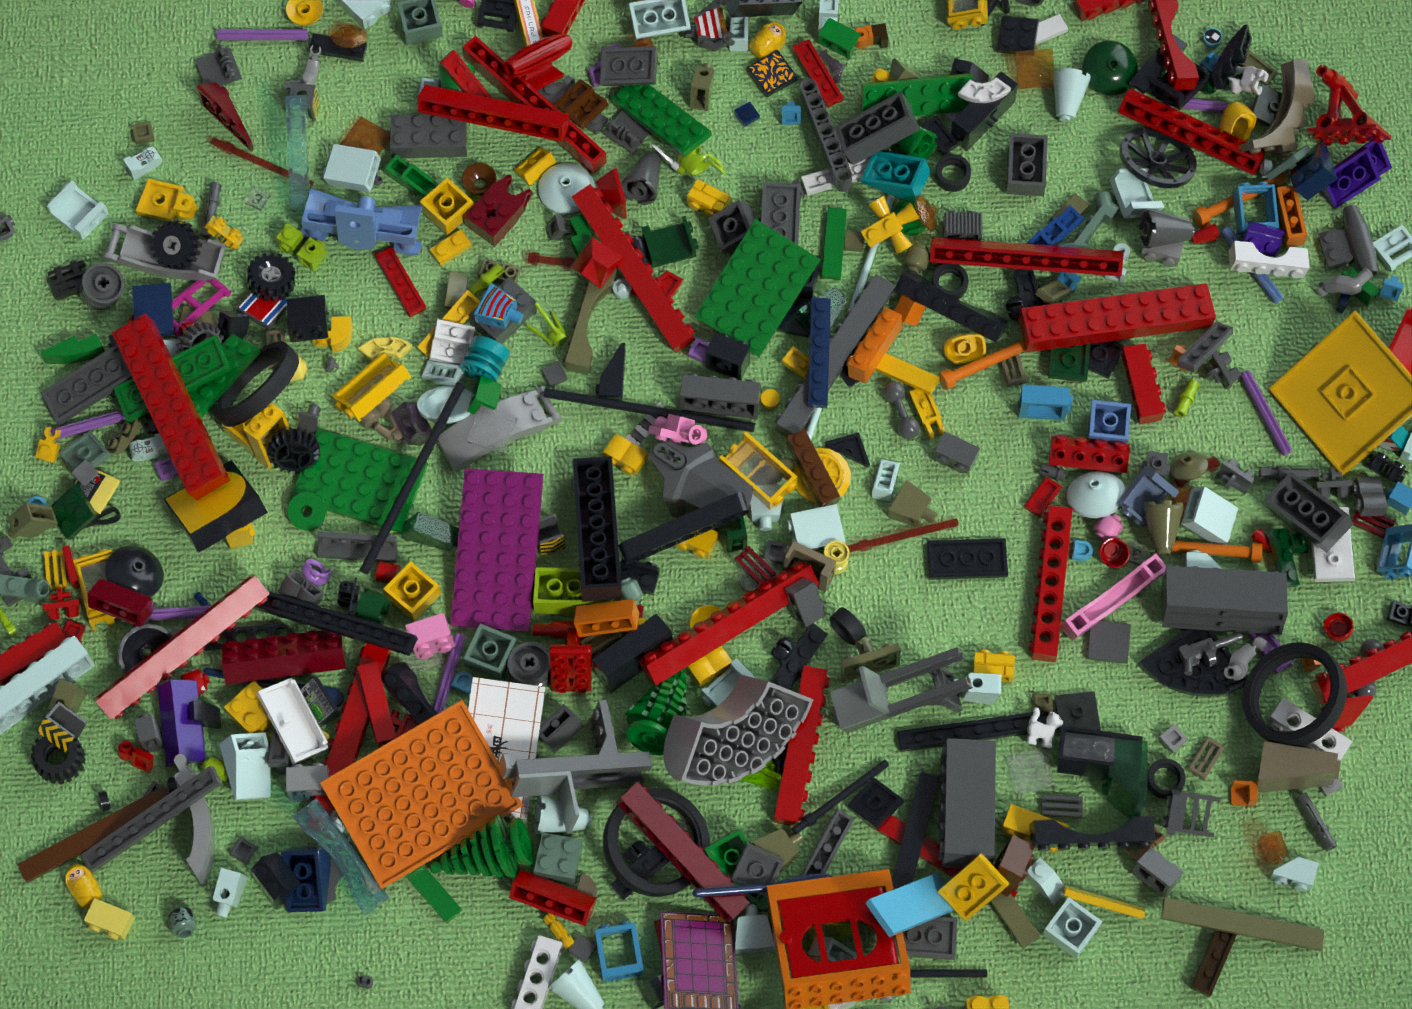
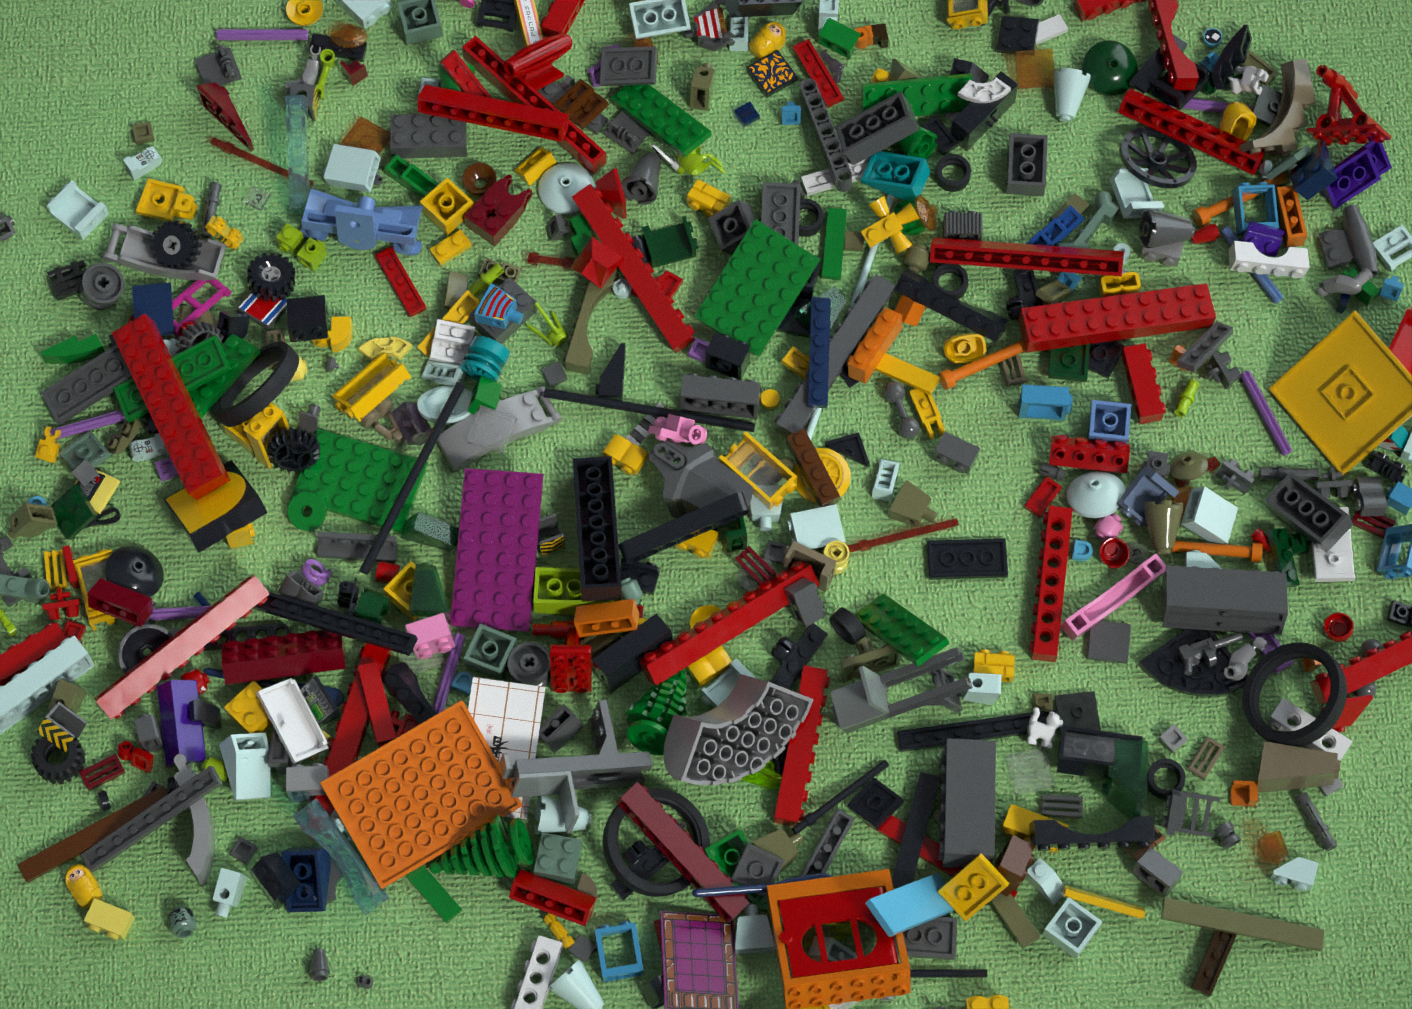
none -> dark red tile [79,754,126,791]
none -> dark grey cone [309,949,330,981]
none -> lime brick [316,49,335,100]
none -> dark red panel [340,60,368,86]
none -> clear green slope [409,562,451,619]
none -> black tyre [799,199,823,237]
none -> green plate [854,593,950,667]
none -> yellow brick [1098,272,1141,298]
none -> dark grey wheel [1214,821,1241,849]

